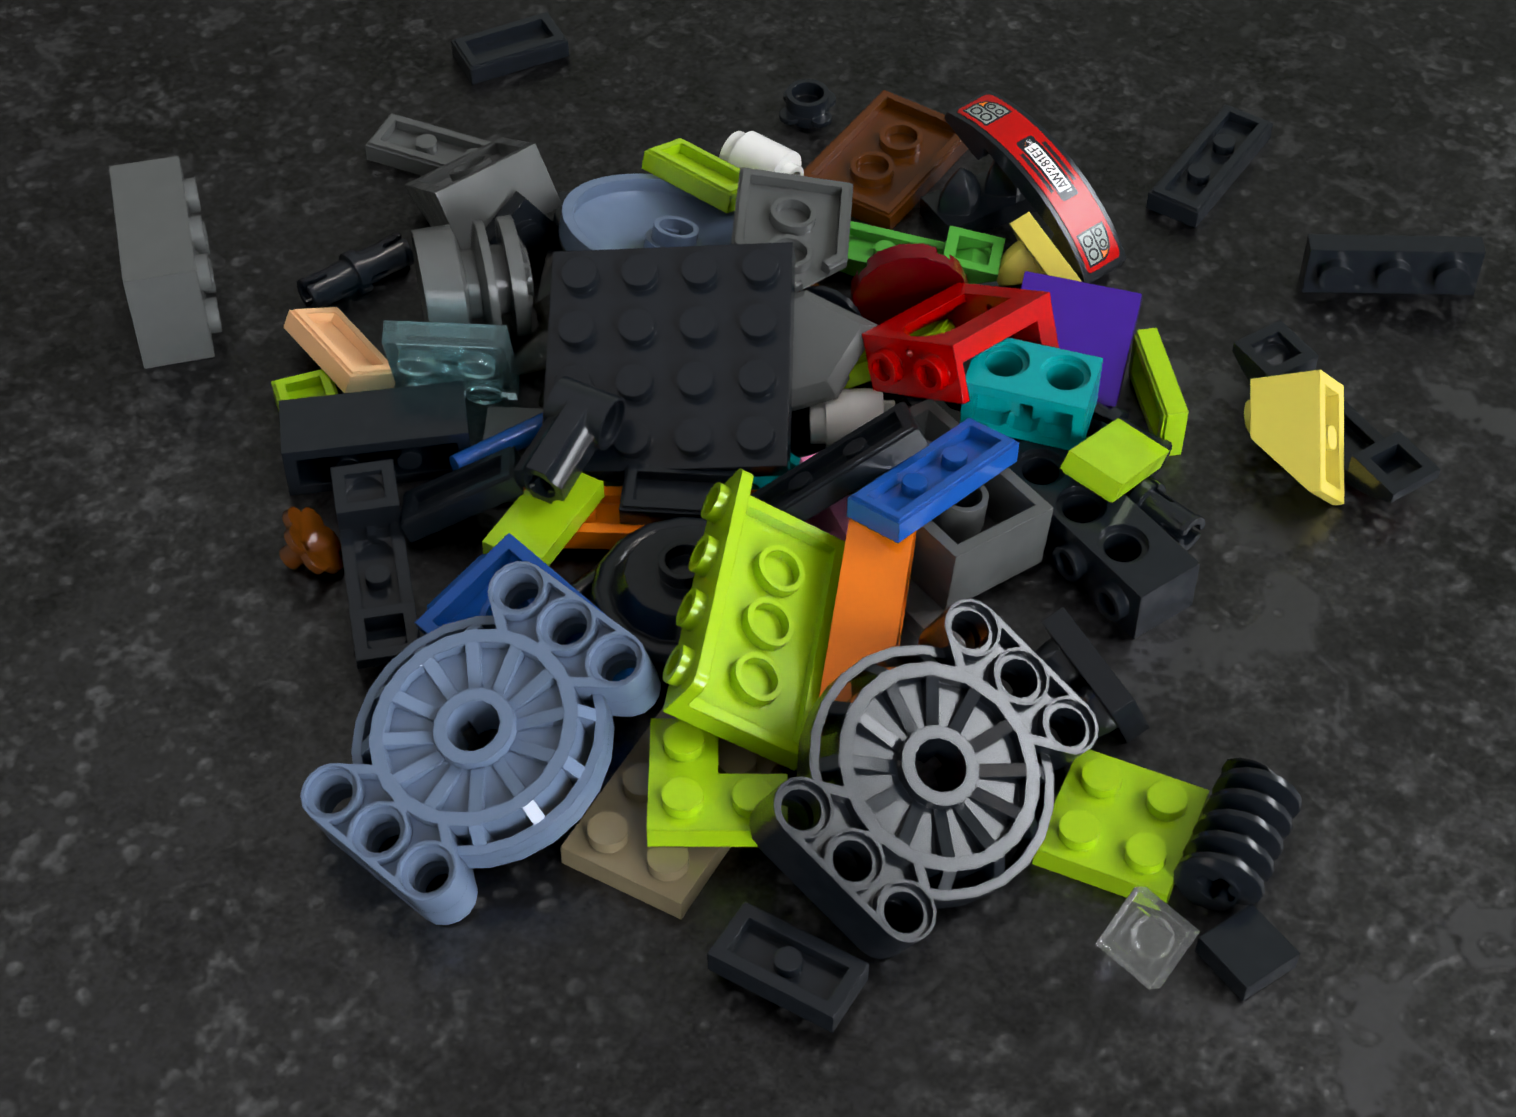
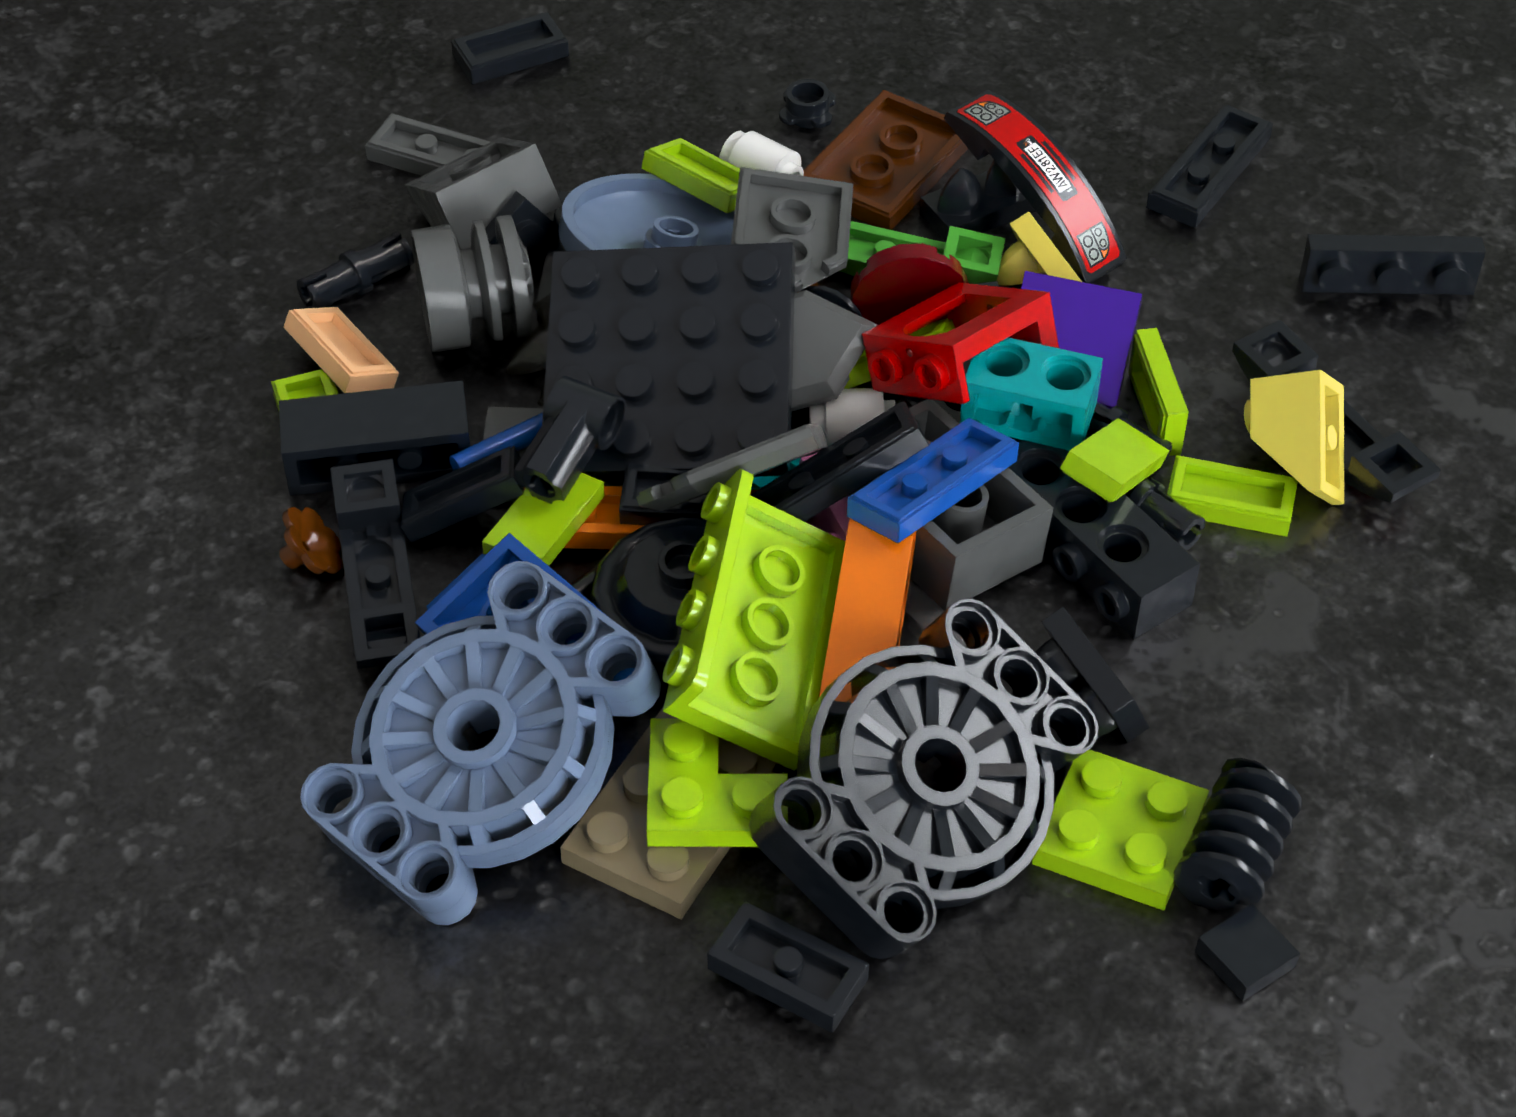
dark grey brick [109,156,223,369] -> none
clear light blue plate [381,320,520,405] -> none
clear plate [1096,887,1200,989] -> none
none -> dark grey tile [636,424,828,511]
none -> lime tile [1167,455,1298,537]

